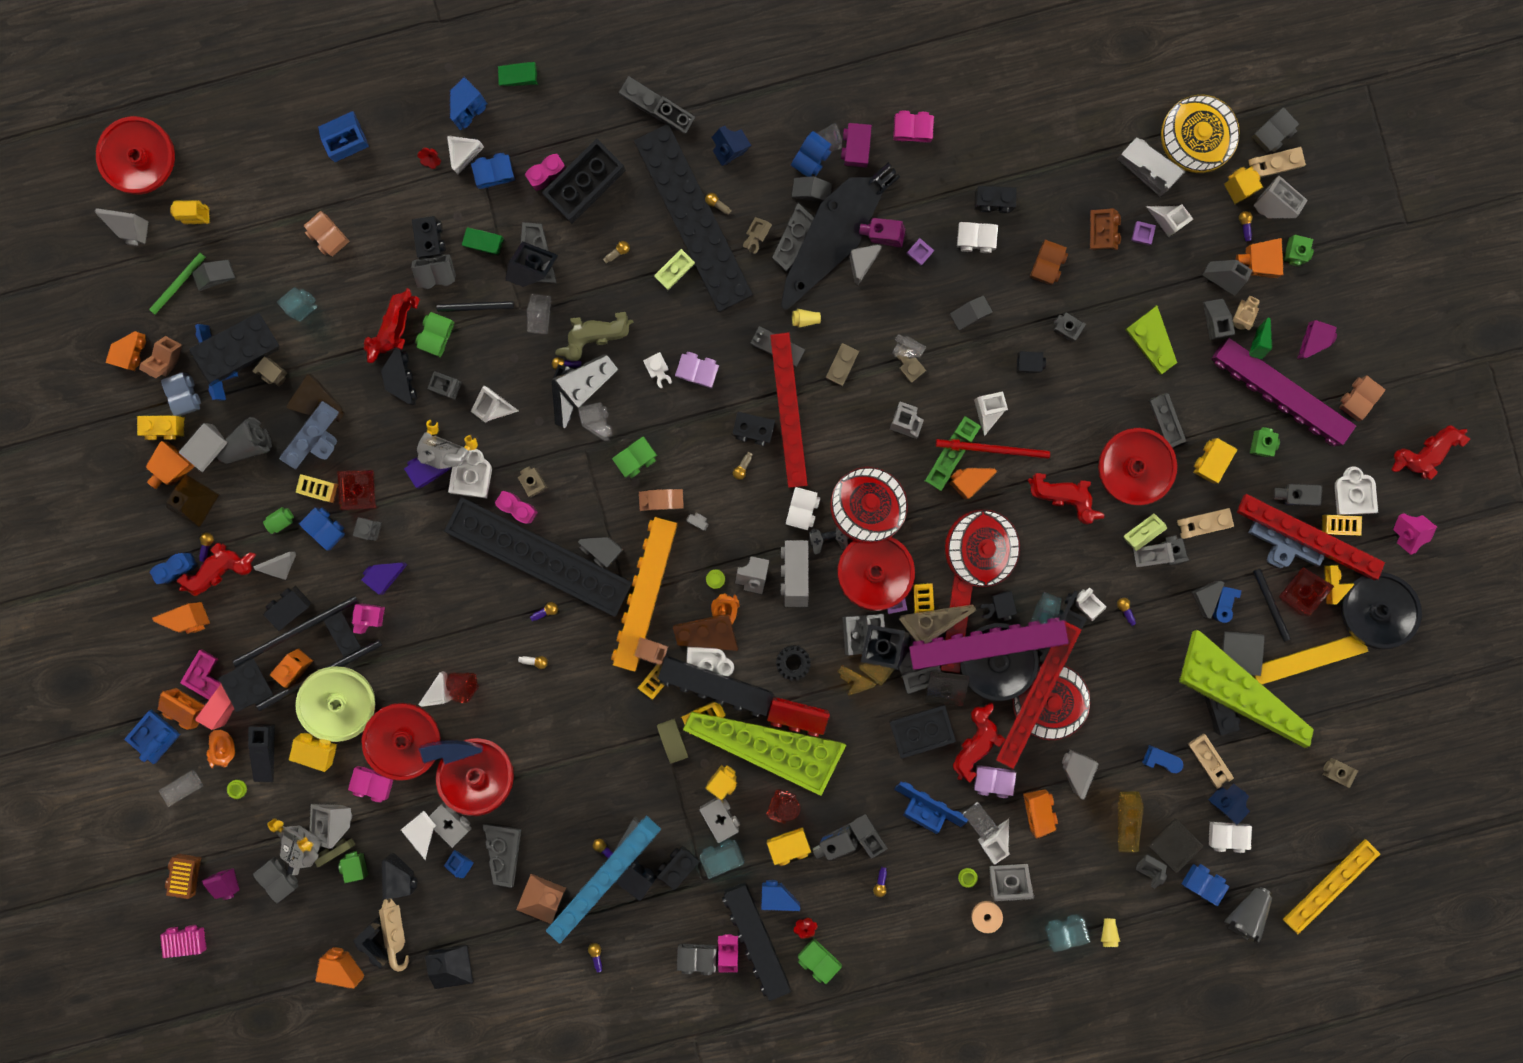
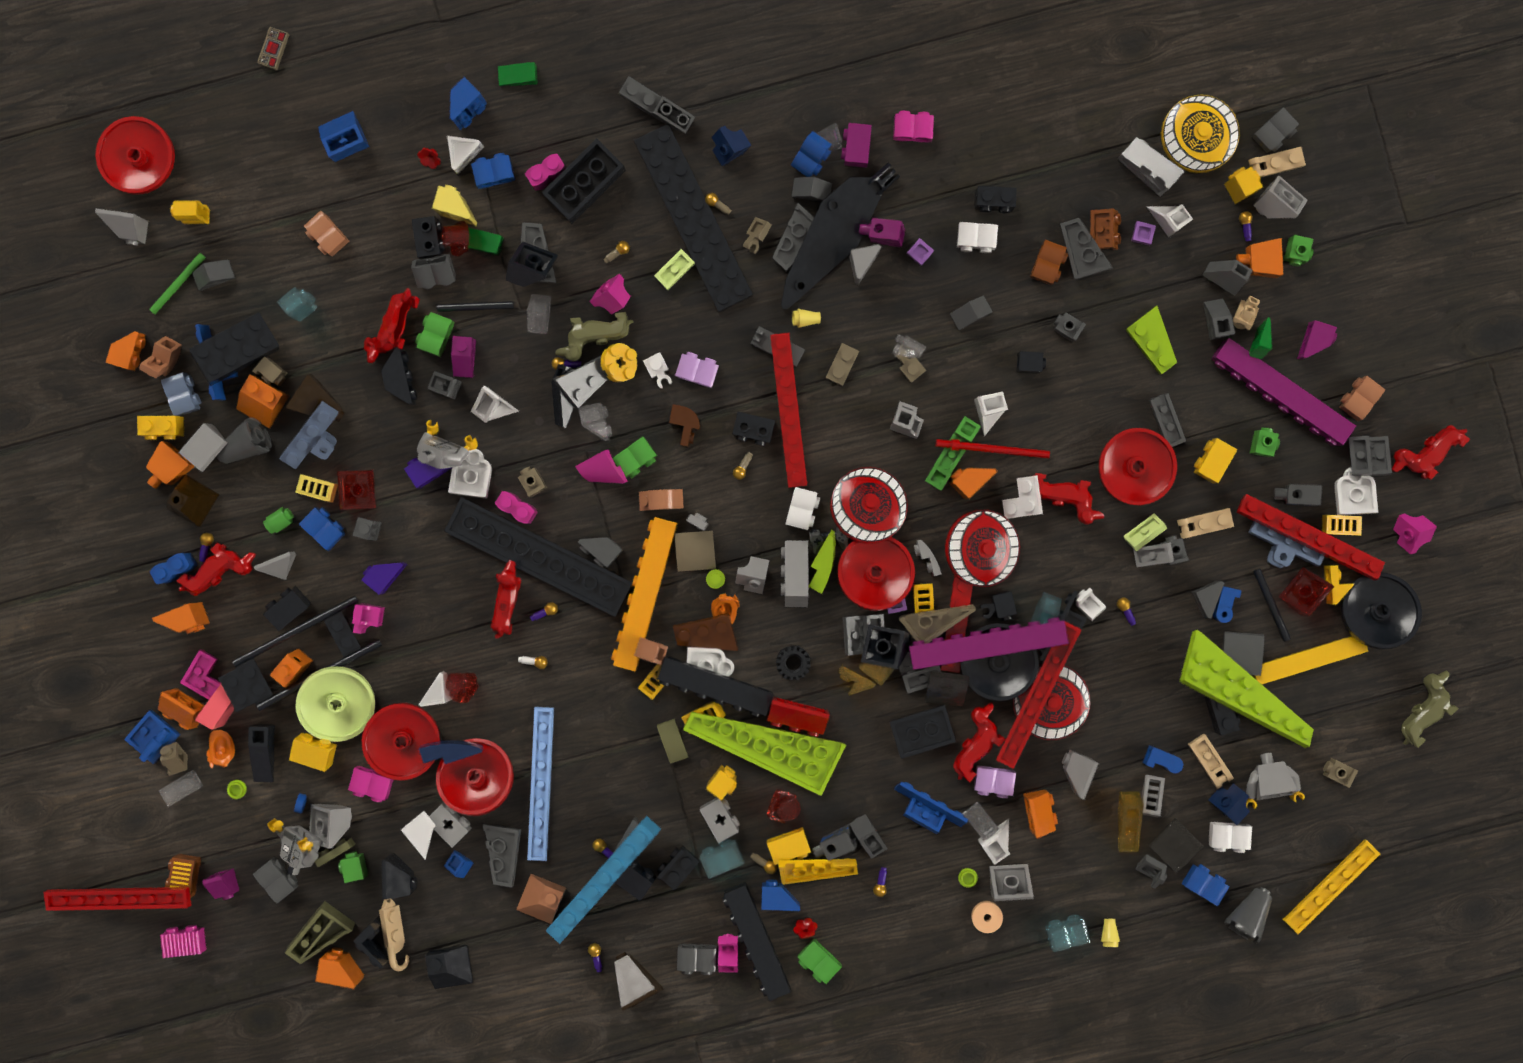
none -> red plate [43,887,191,911]
none -> dark tan brick [160,742,188,776]
none -> orange slope [236,374,289,428]
none -> tile [257,27,289,71]
none -> olive wedge [285,901,355,964]
none -> blue tile [294,793,307,814]
none -> light yellow slope [432,185,477,226]
none -> clear red piece [442,220,469,257]
none -> magenta slope [451,336,476,378]
none -> red animal [491,560,522,638]
none -> light blue tile [527,707,554,861]
none -> dark pink slope [575,450,628,484]
none -> dark pink brick [590,274,631,314]
none -> yellow plate [601,343,637,382]
none -> slope [614,952,664,1011]
none -> reddish brown brick [669,404,700,448]
none -> dark tan slope [674,531,716,572]
none -> piece [750,853,777,874]
none -> yellow wing [778,858,858,885]
none -> lime slope [809,530,836,594]
none -> light grey slope [914,540,941,576]
none -> white plate [1002,475,1043,519]
none -> dark grey wing [1060,218,1113,280]
none -> light grey slope [1139,775,1165,817]
none -> light grey torso [1246,753,1305,809]
none -> dark grey slope [1348,436,1392,476]
none -> olive animal [1401,670,1458,748]

